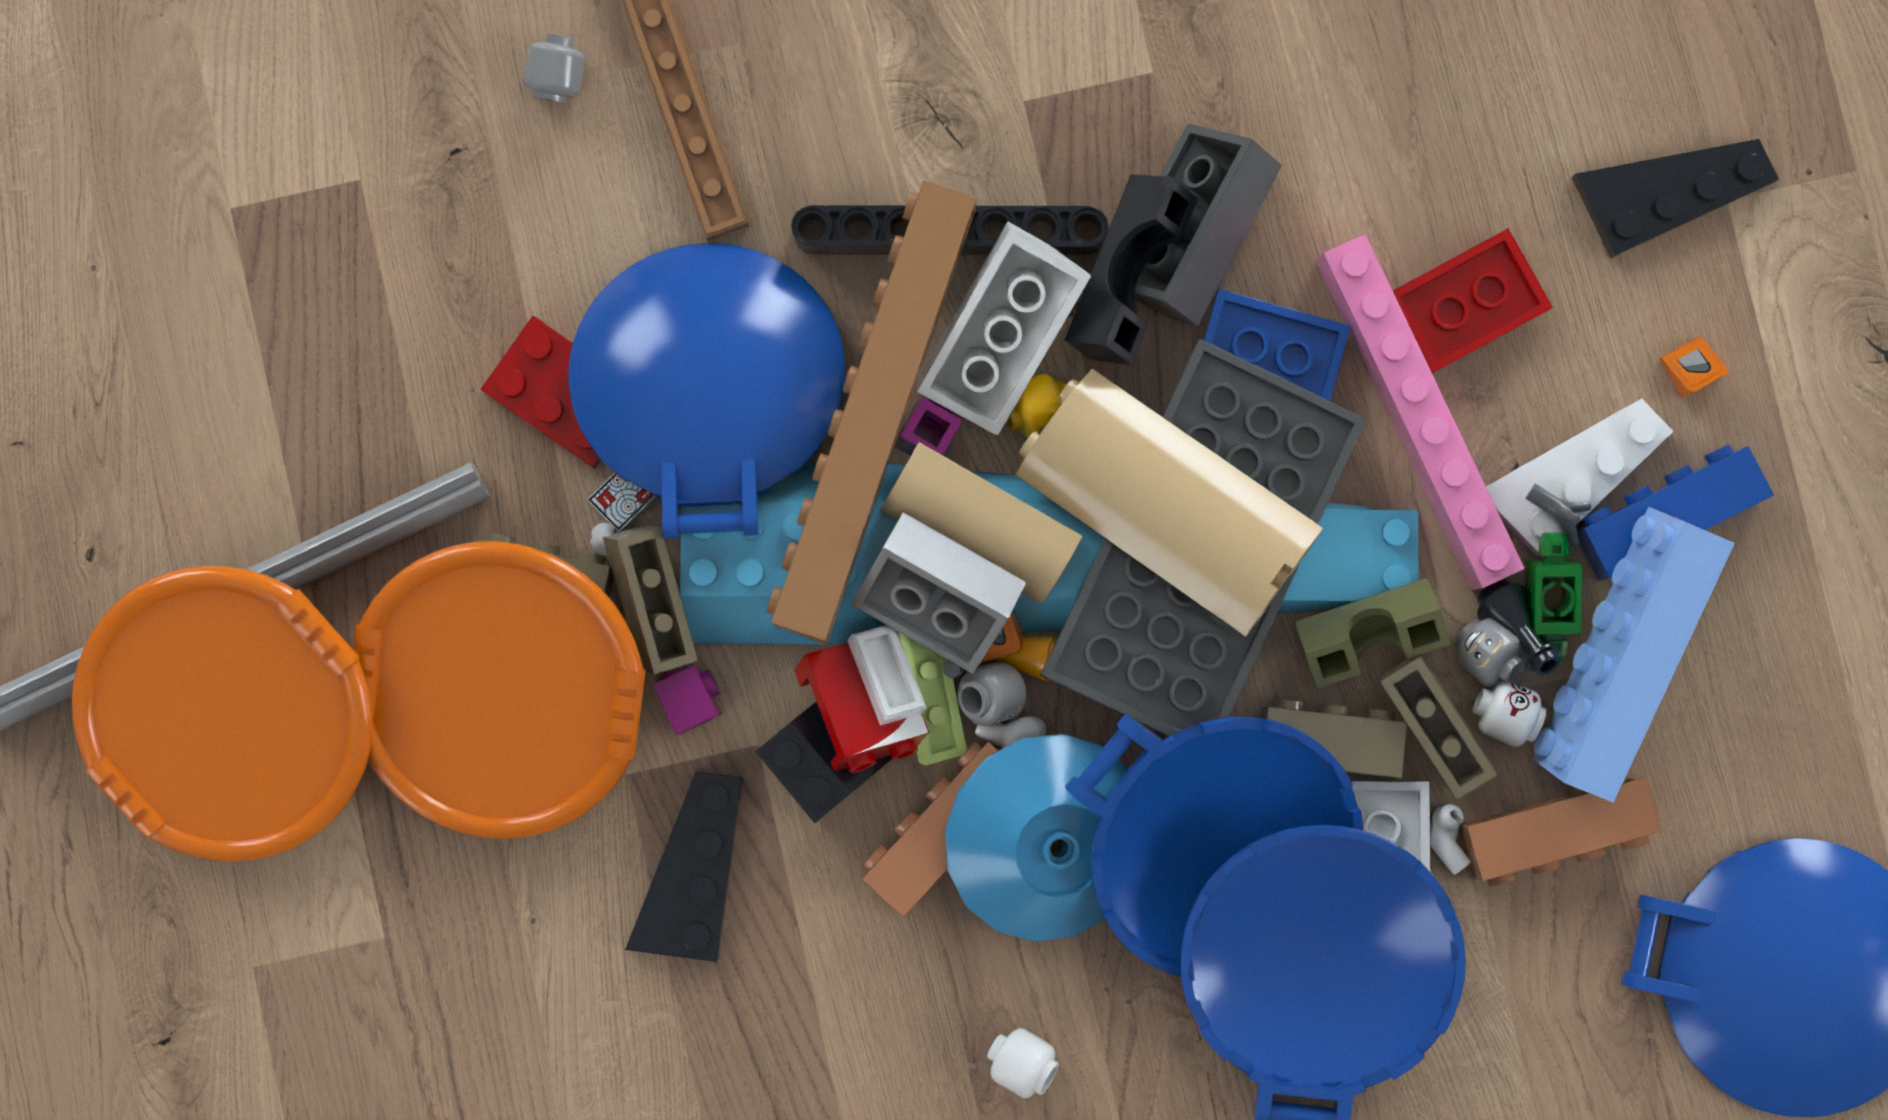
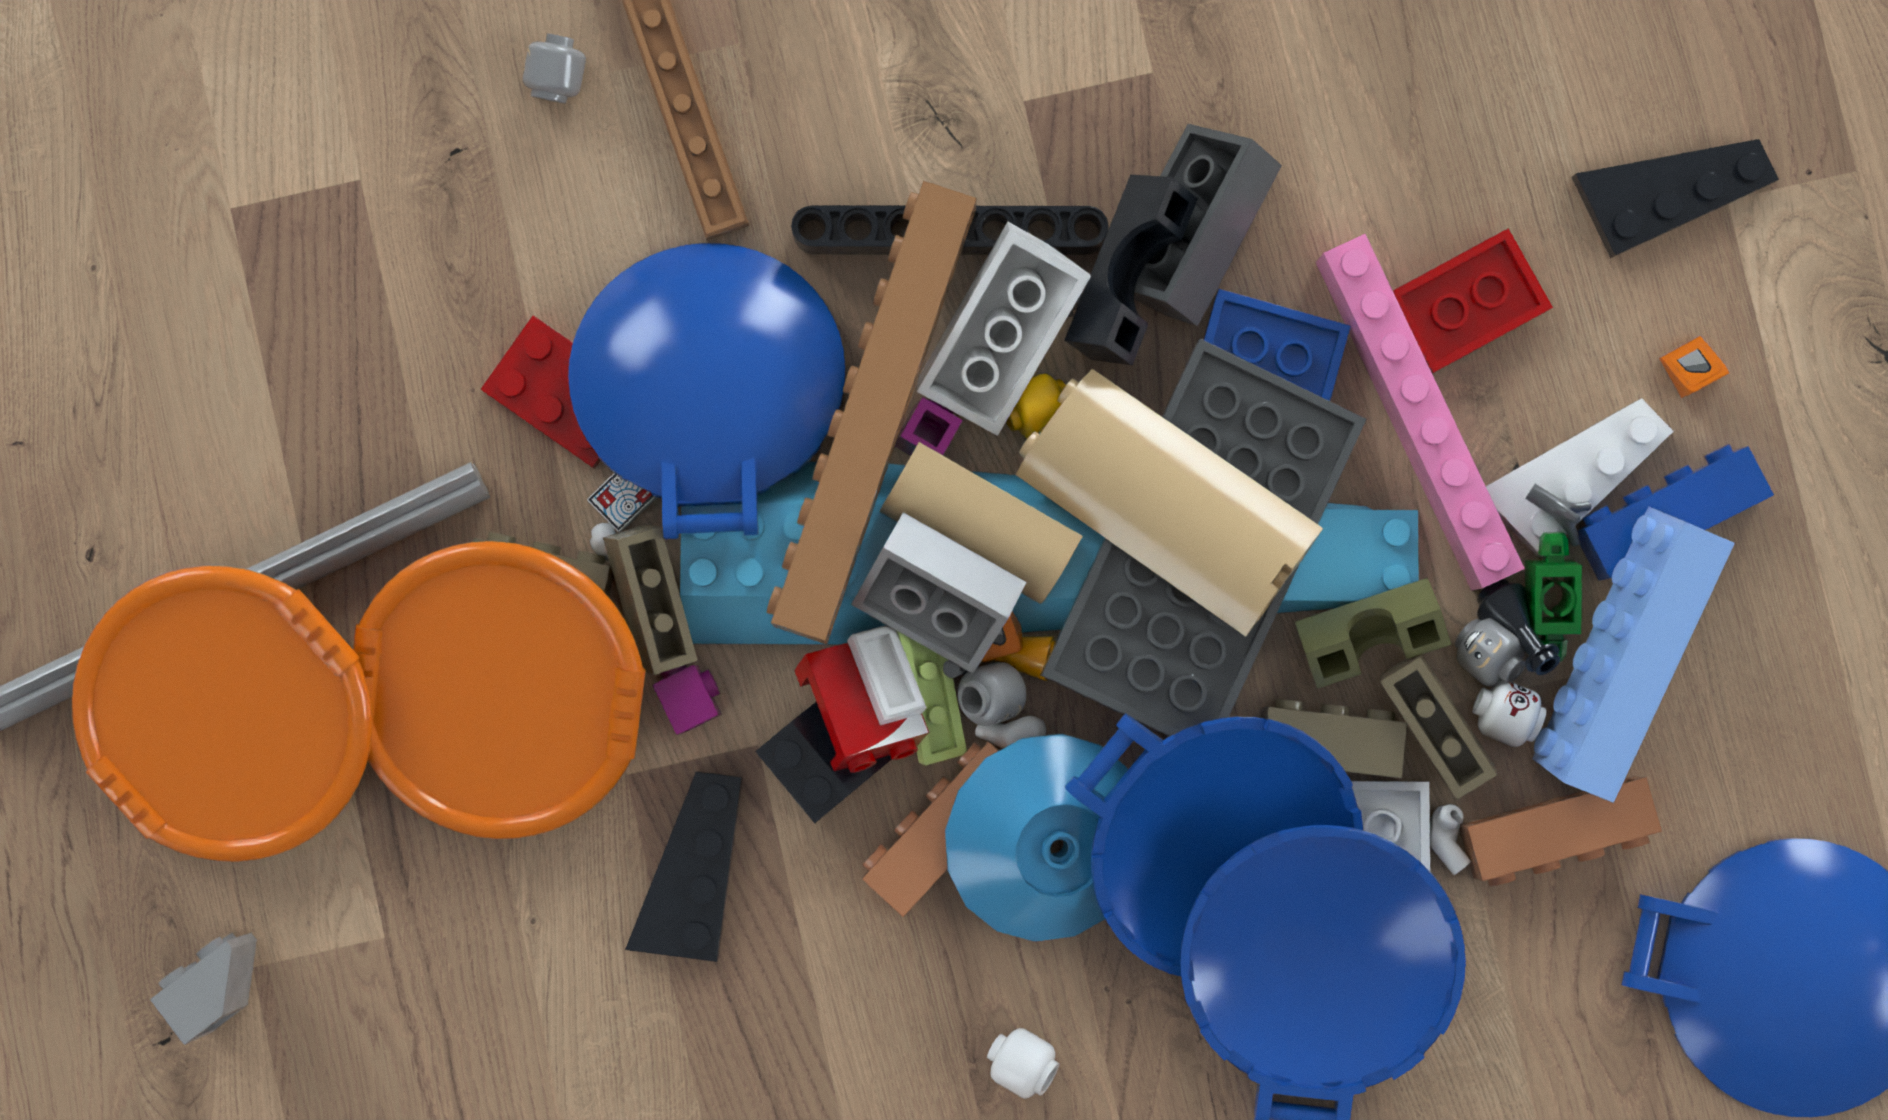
none -> light grey slope [150,933,257,1045]

